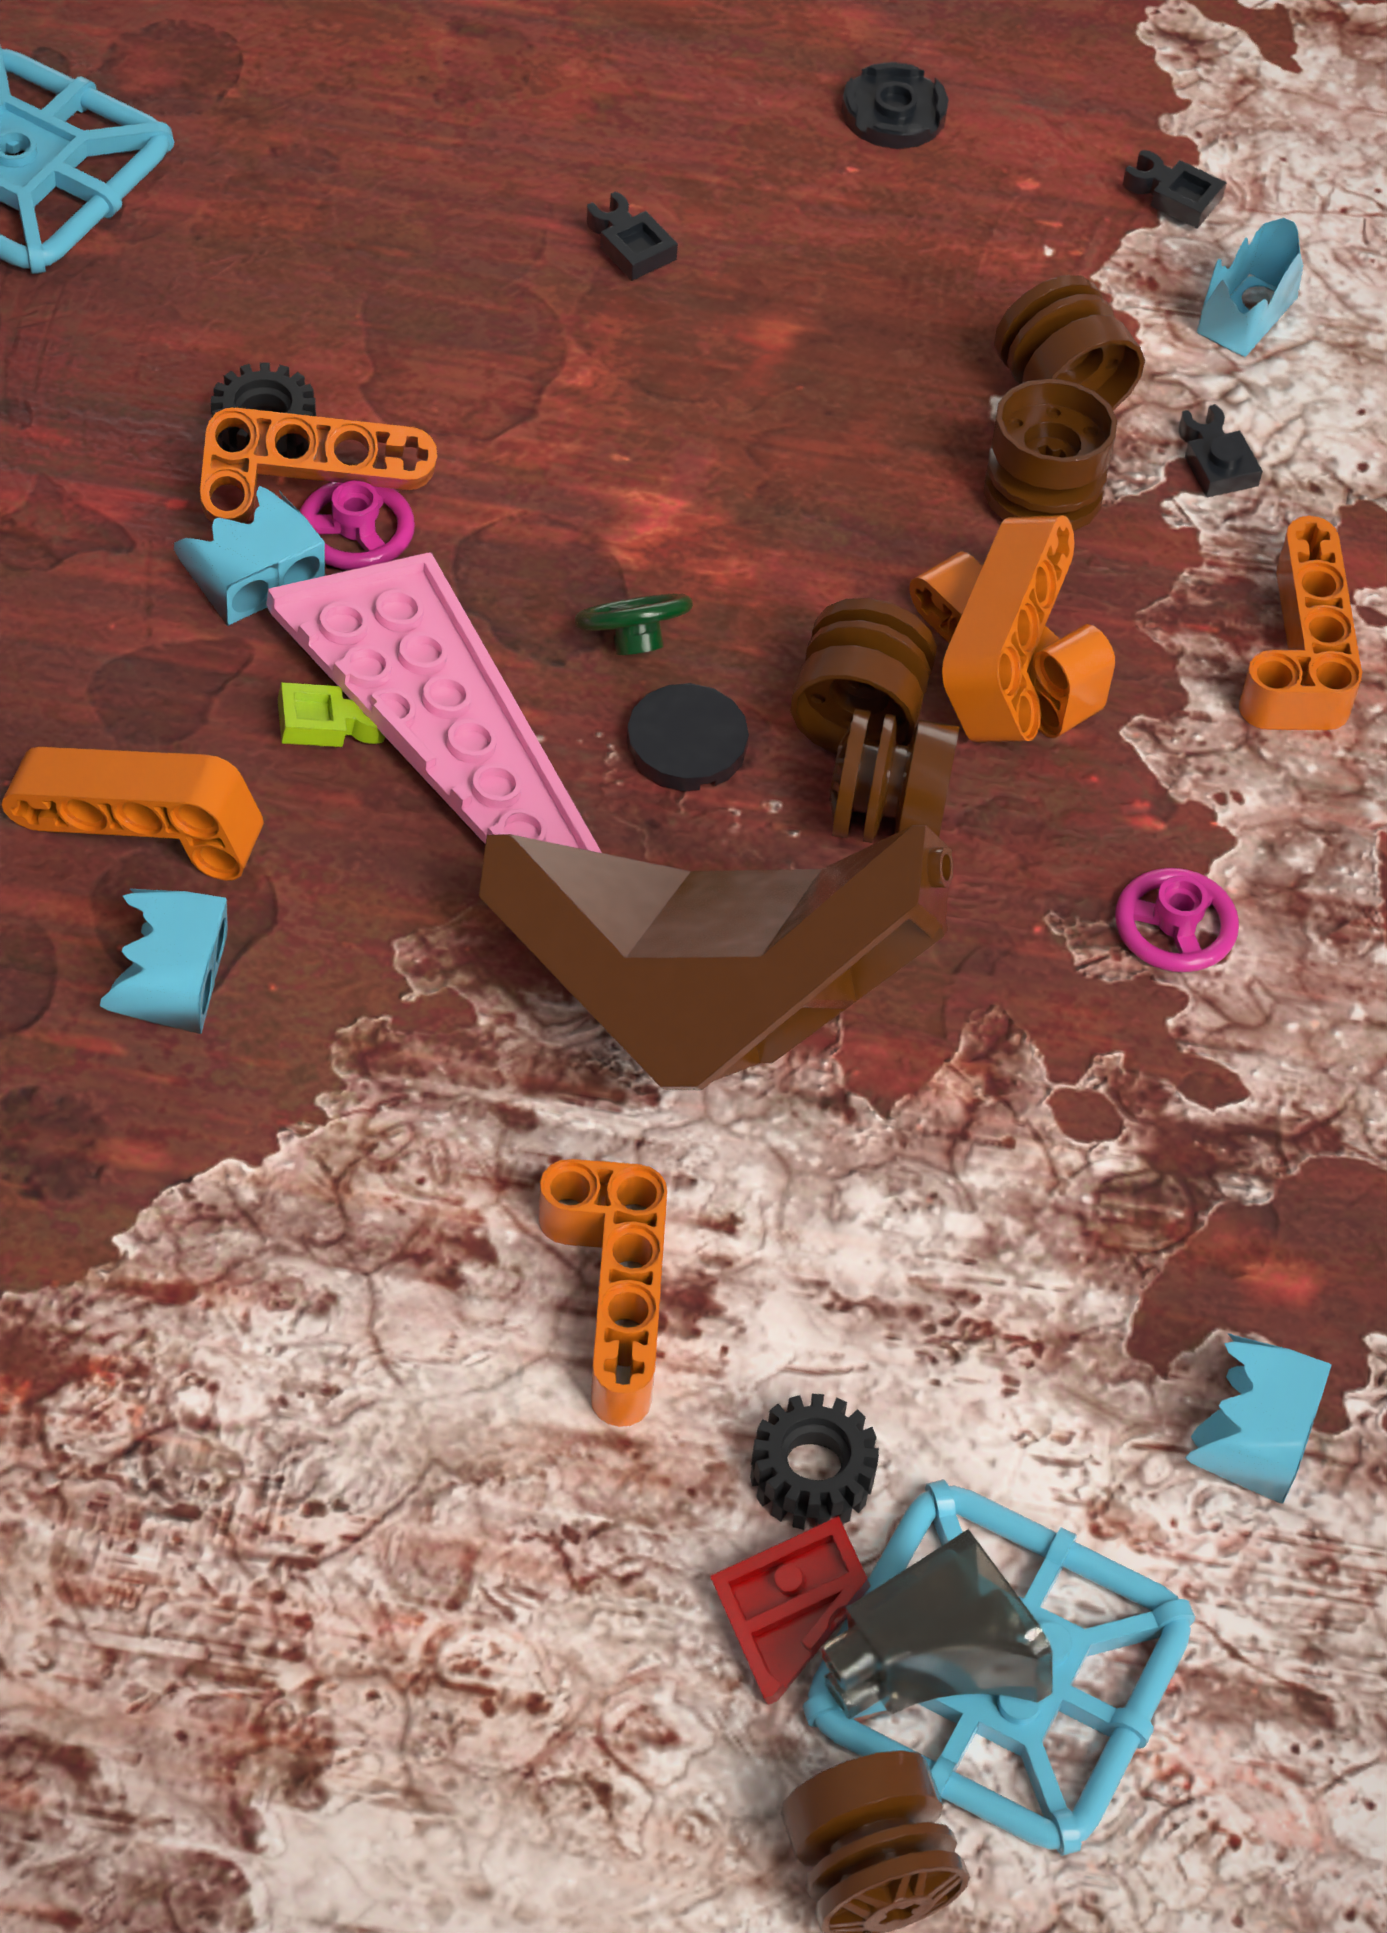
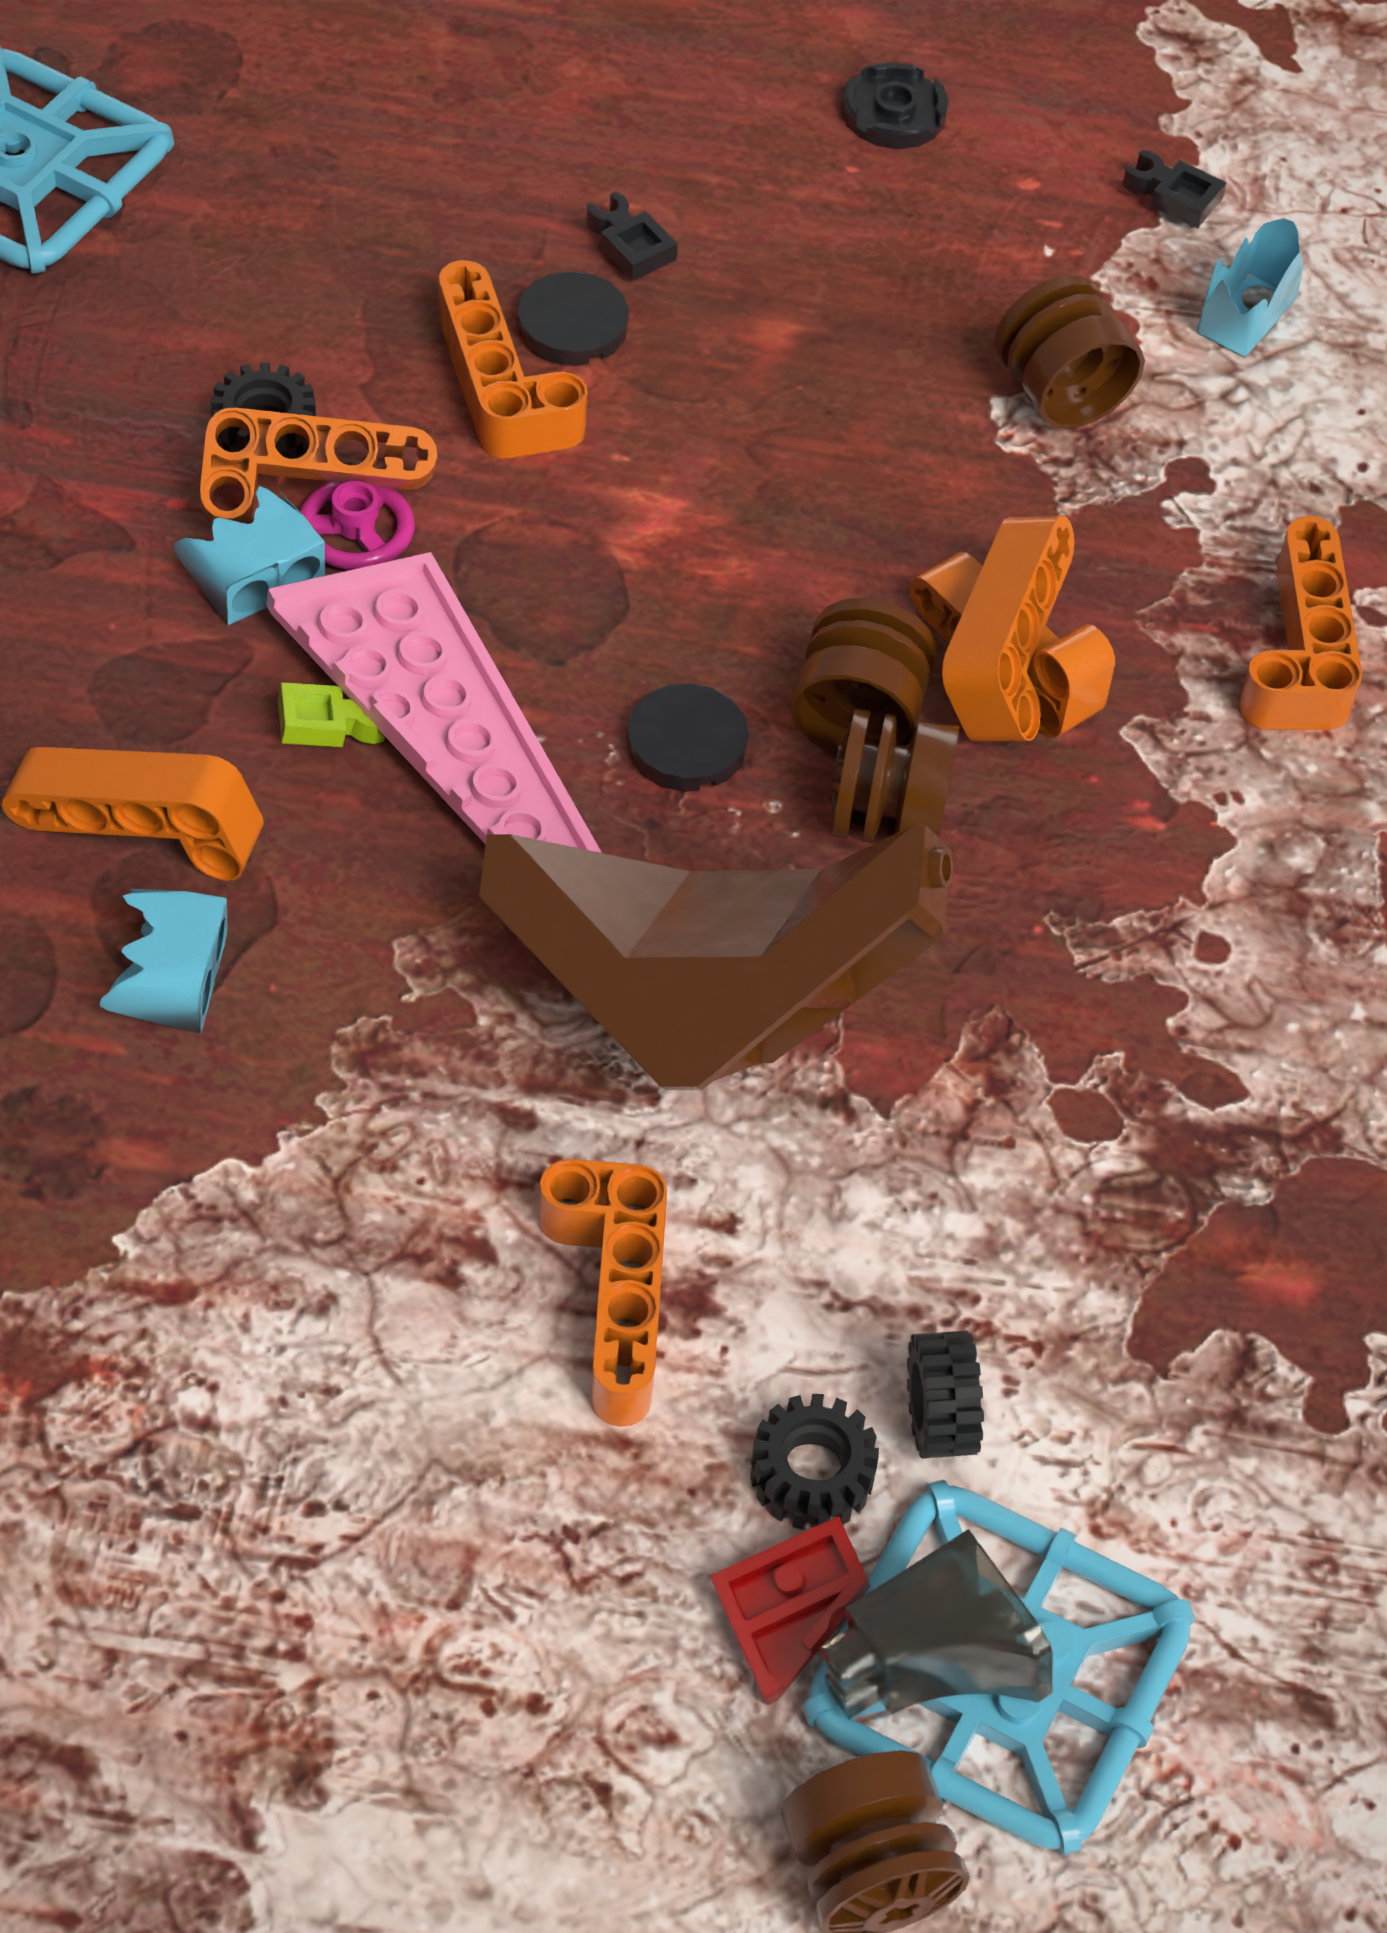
dark green piece [575,594,693,655] -> none
reddish brown wheel [983,379,1118,531] -> none
dark pink piece [1115,868,1239,972] -> none
black plate [1178,404,1263,498] -> none
medium azure piece [1185,1333,1331,1504] -> none
none -> orange beam [439,260,587,458]
none -> black tile [517,271,629,366]
none -> black tyre [907,1330,984,1459]

